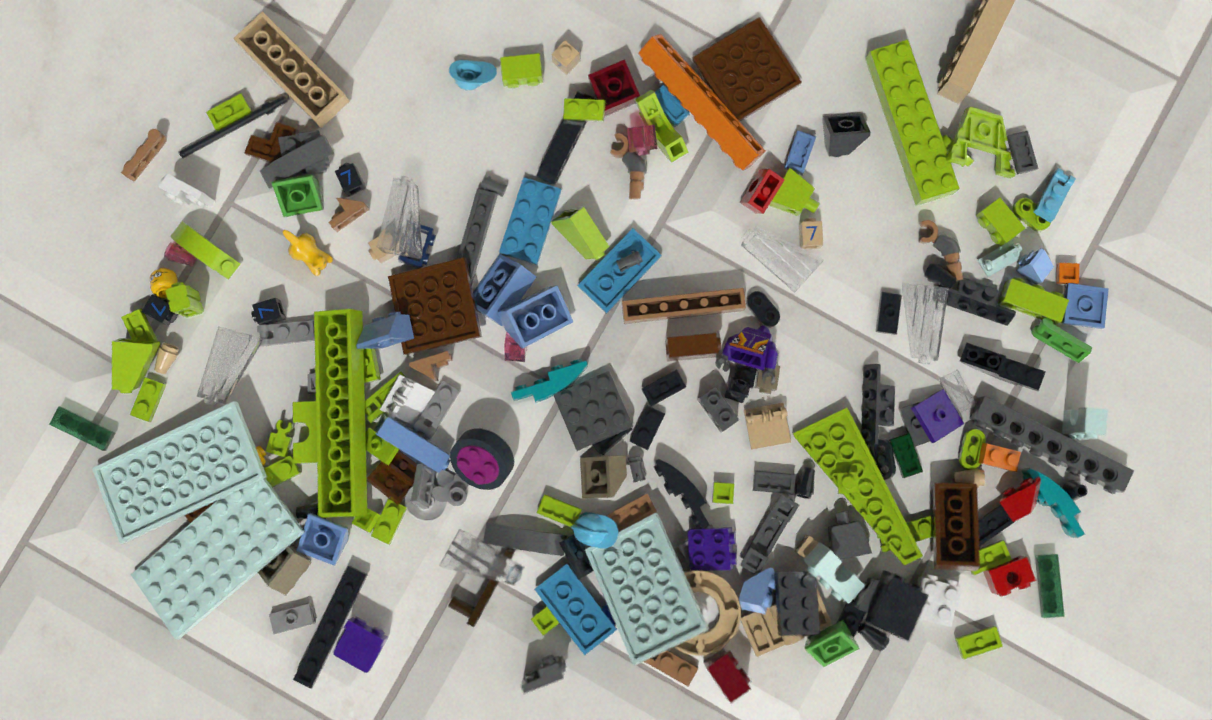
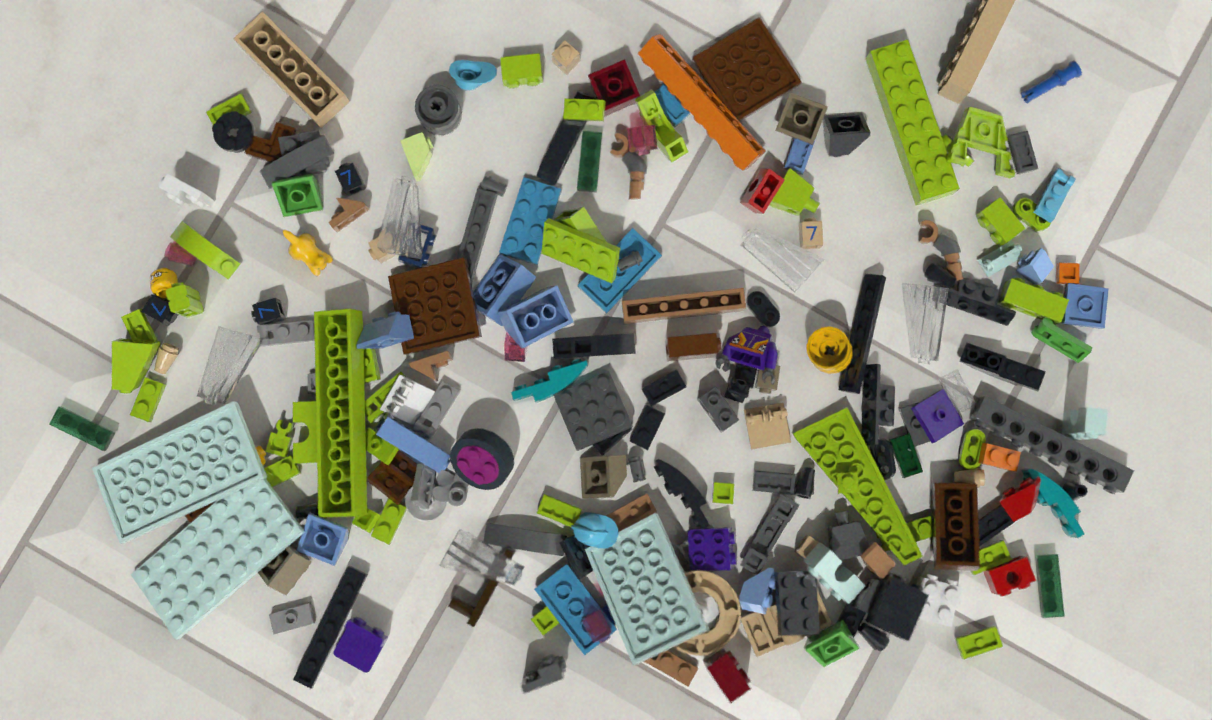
medium nougat plate [121,129,167,182] -> none
black bar [179,95,287,158] -> none
black plate [876,292,902,335] -> none
none -> black plate [212,111,255,153]
none -> yellowish green slope [400,132,433,182]
none -> dark grey wheel [415,85,462,136]
none -> lime plate [541,218,620,283]
none -> black slope [552,333,636,359]
none -> clear green plate [577,131,602,193]
none -> clear pink brick [582,609,612,643]
none -> dark tan slope [775,92,828,145]
none -> yellow wheel [806,326,853,374]
none -> black plate [838,274,886,394]
none -> medium nougat slope [860,542,896,578]
none -> blue pin [1021,61,1082,103]

